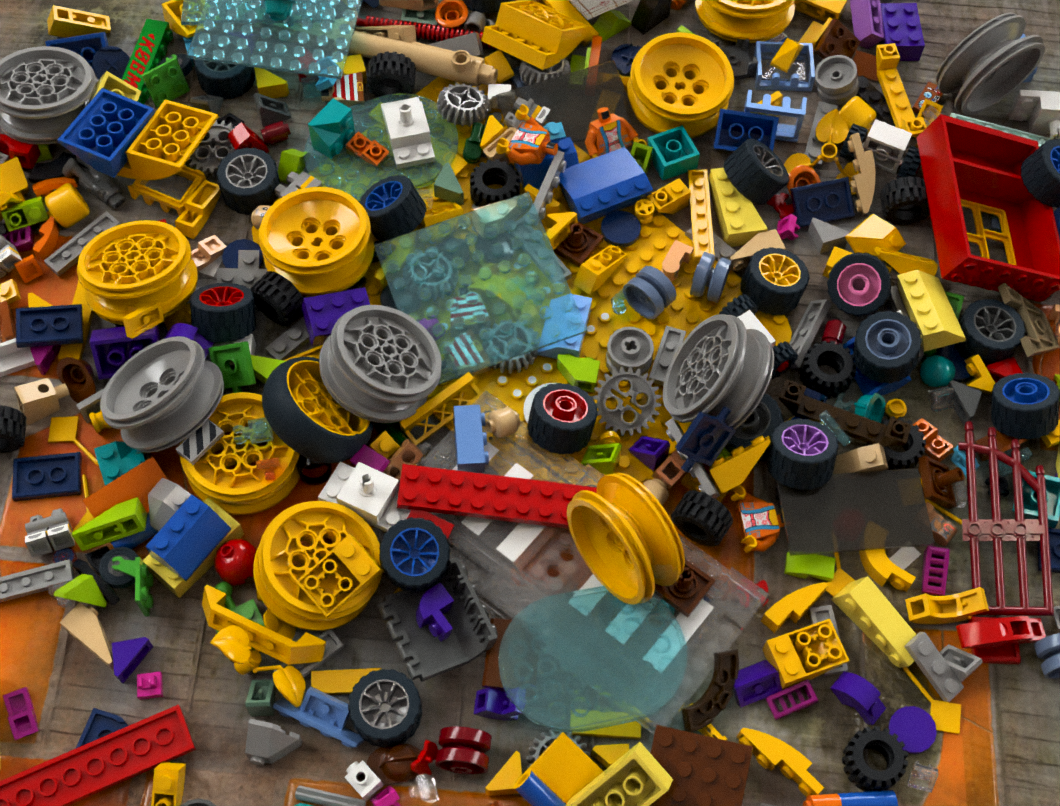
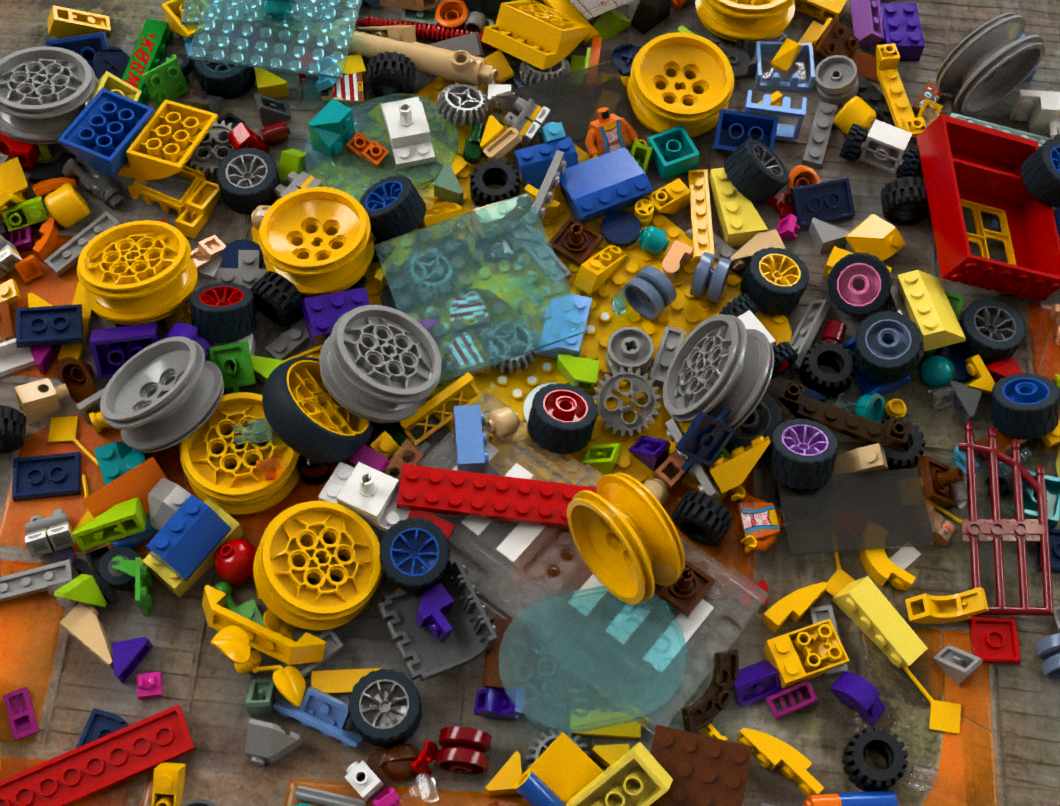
yellow slope [123,301,164,339] -> none
light grey tile [176,419,225,465] -> none
yellow slope [296,534,384,617] -> none
torso [496,104,558,165] -> none
yellow slope [544,212,578,252] -> none
yellow plate [599,431,621,445] -> none
yellow plant [784,109,859,195] -> none
lime slope [784,552,836,582] -> none
clear light blue plate [819,410,851,447] -> none
tan slope [847,133,875,216] -> none
yellow slope [874,247,939,276] -> none
dark purple tile [888,706,937,754] -> none
light grey plate [904,632,964,702] -> none
orange slope [913,418,954,462] -> none
magenta slope [921,546,950,596] -> none
red slope [956,616,1046,649] -> none
dark tan wing [998,283,1060,357] -> none
none -> teal head [638,226,669,255]

